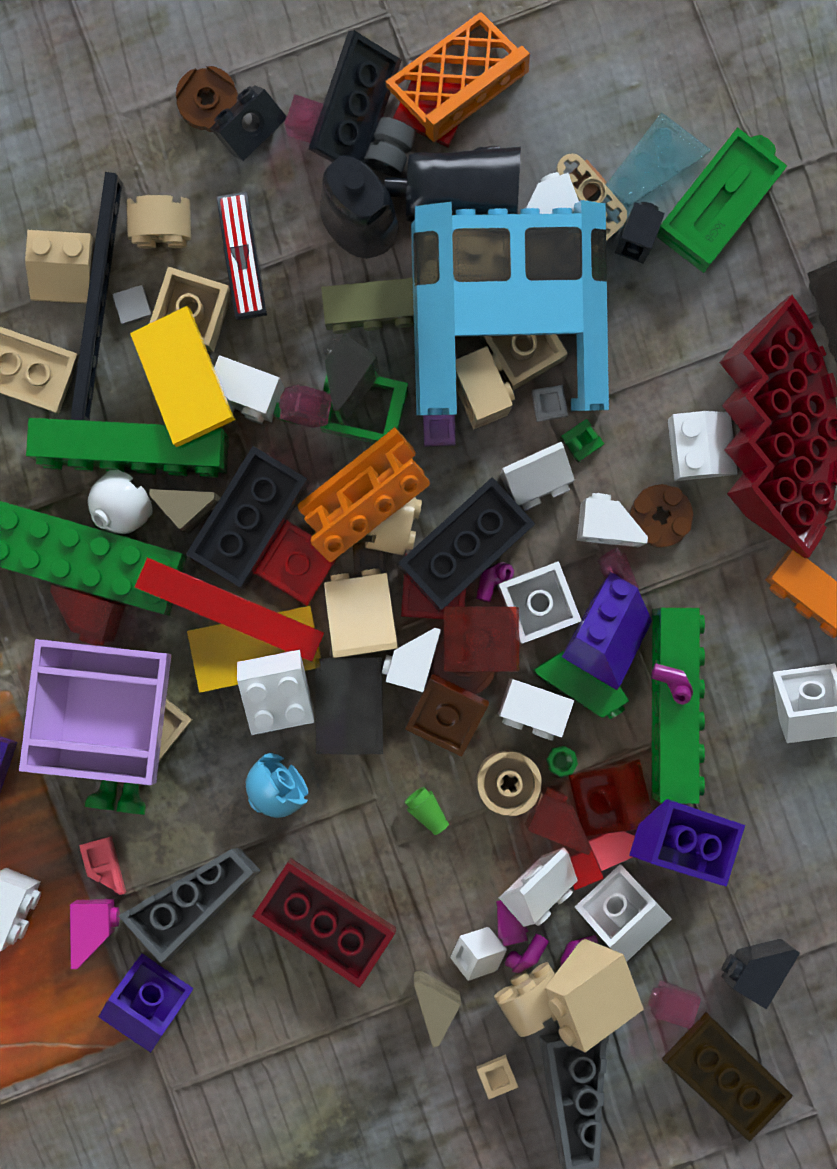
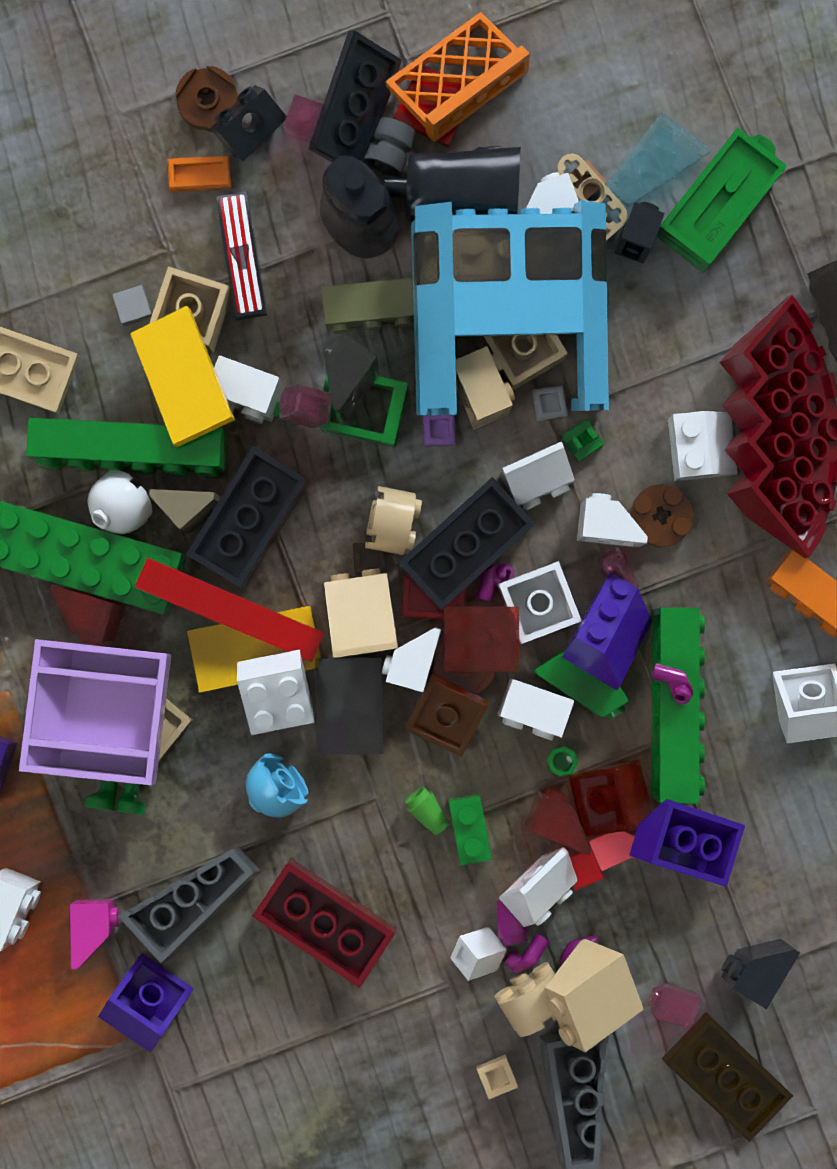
tan slope [25,230,95,304] -> none
black tile [70,172,123,421] -> none
coral tile [79,836,126,895] -> none
tan brick [127,195,191,249] -> none
red tile [254,520,338,606] -> none
orange fence [297,427,430,562] -> none
dark tan slope [414,970,461,1048] -> none
tan brick [476,750,542,816] -> none
white slope [575,864,672,962] -> none
none -> orange tile [168,156,232,192]
none -> green brick [448,793,492,866]

